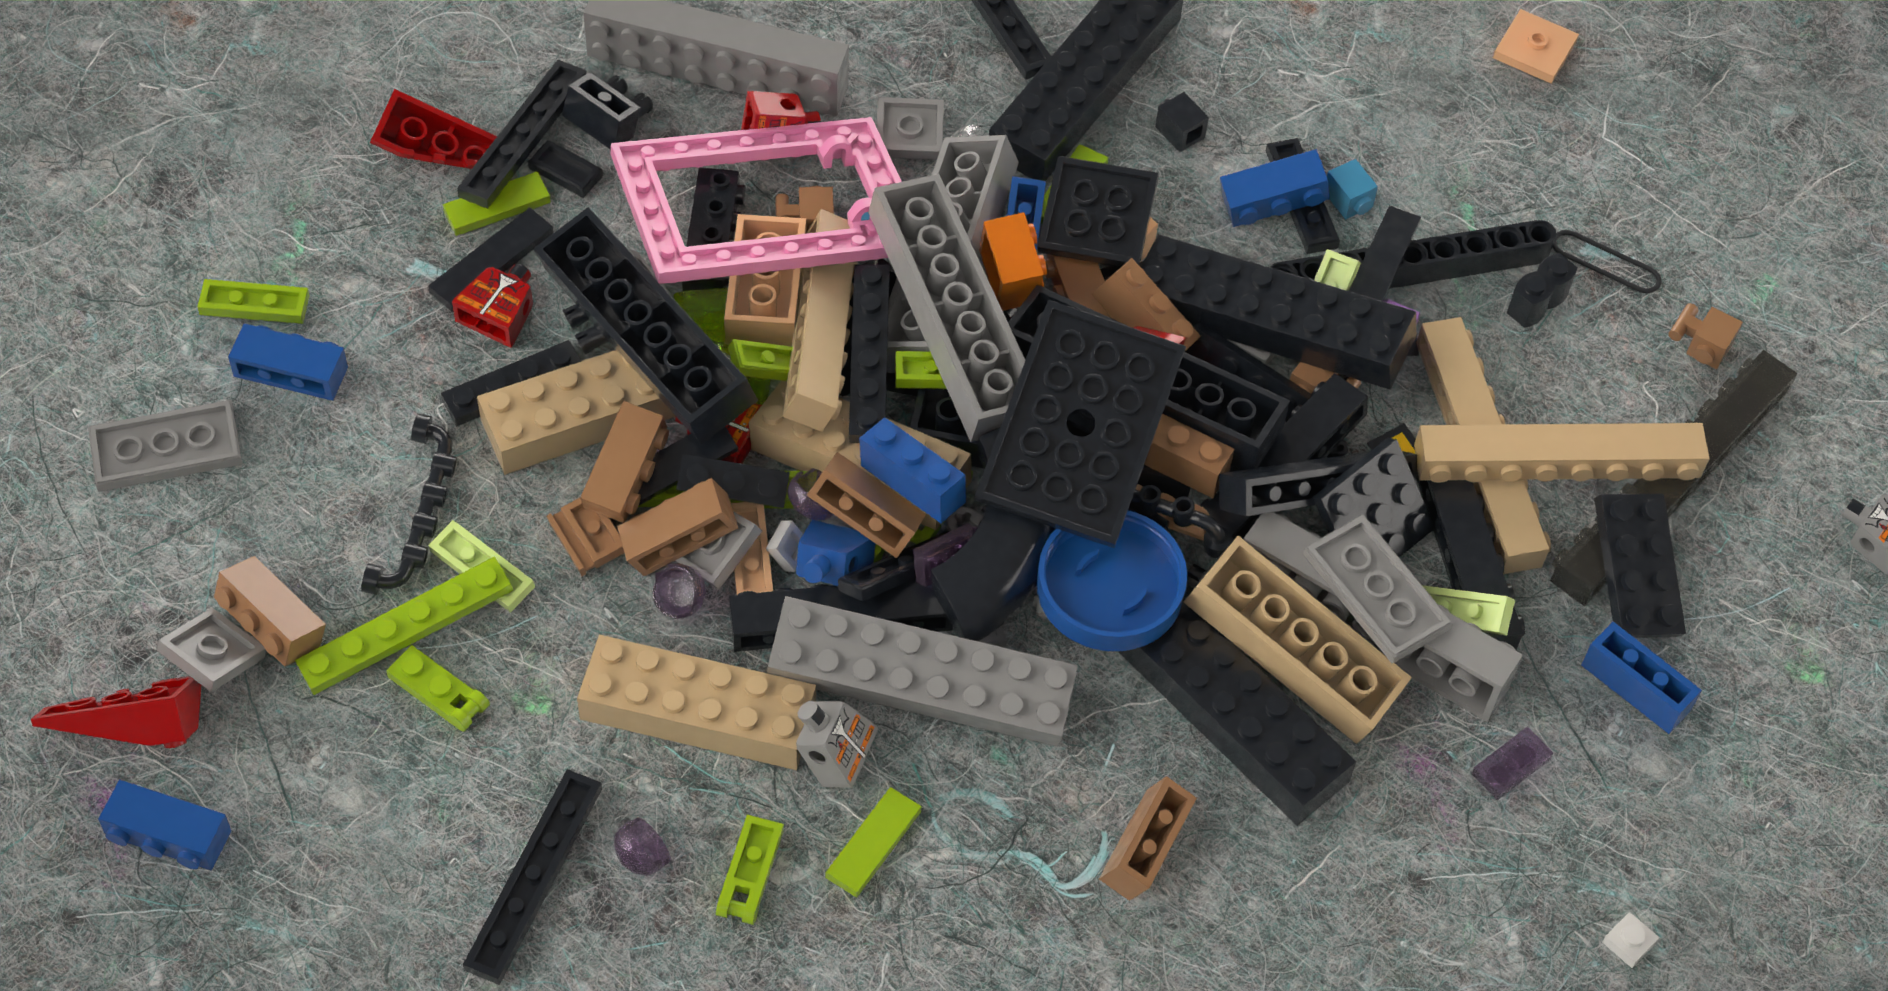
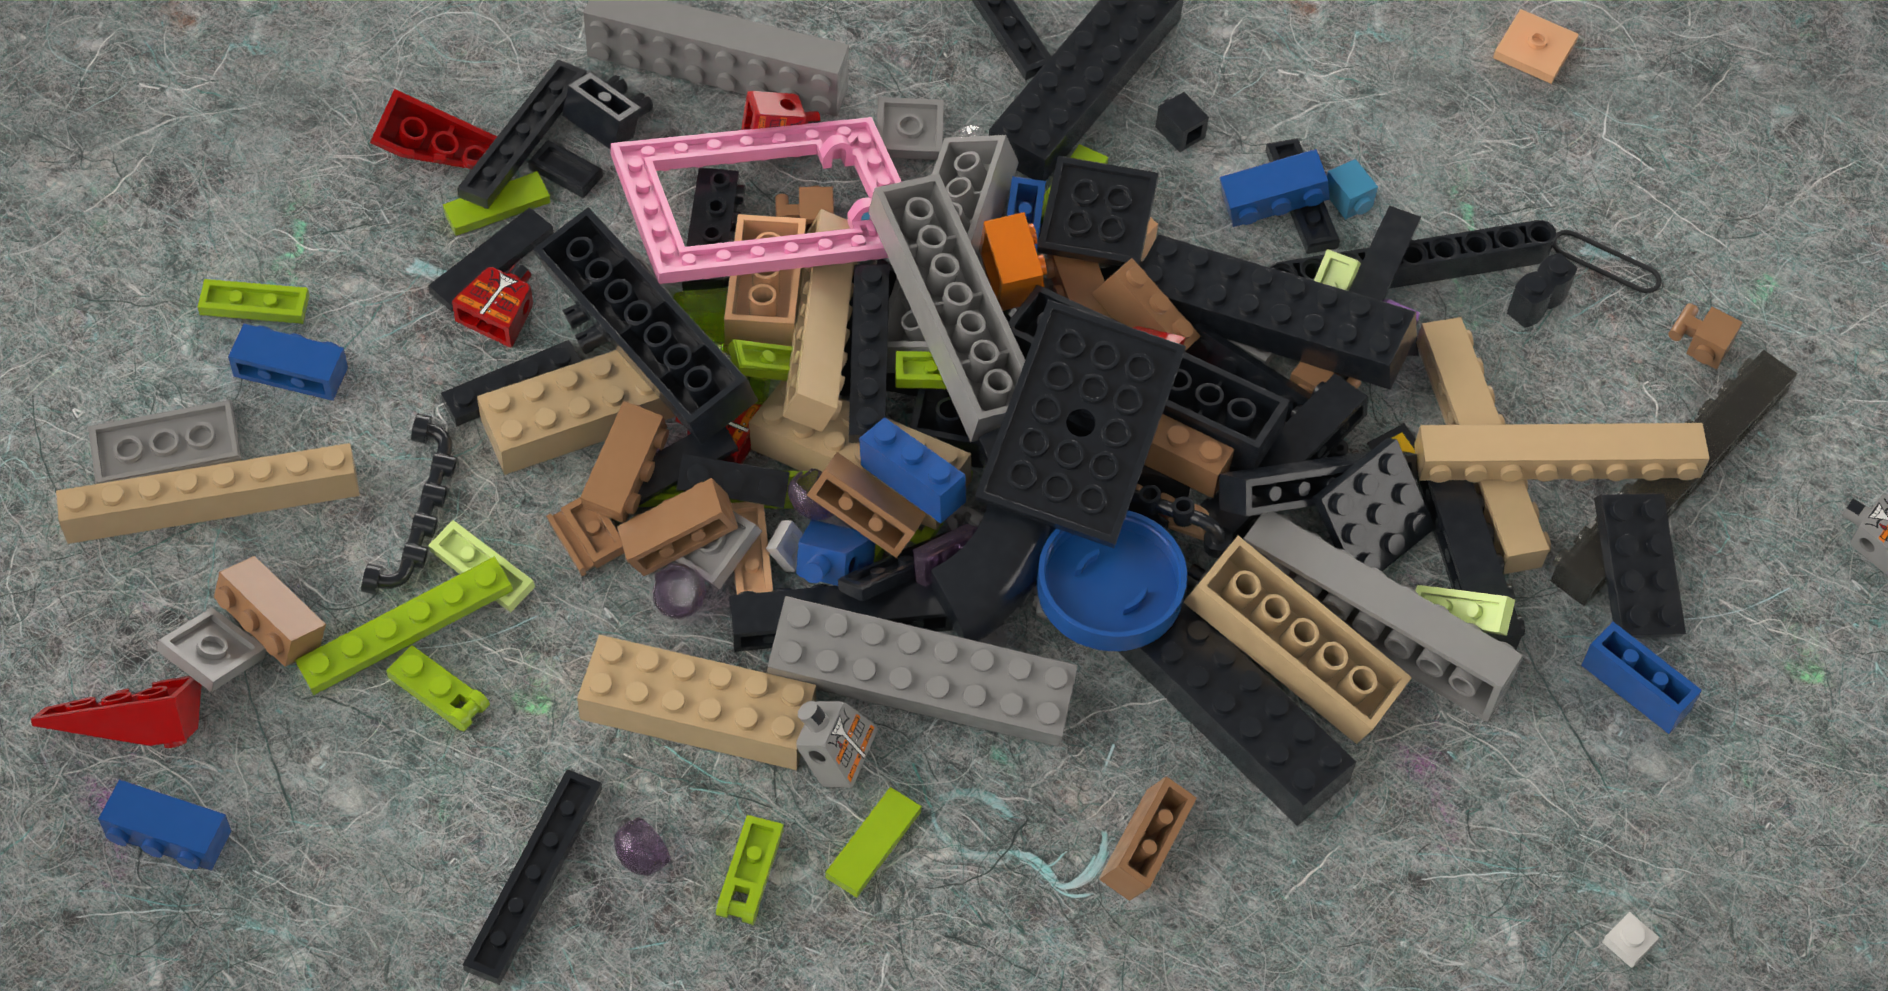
light grey tile [1303,515,1453,664] -> none
clear purple plate [1471,726,1553,801] -> none
none -> tan brick [56,443,360,544]

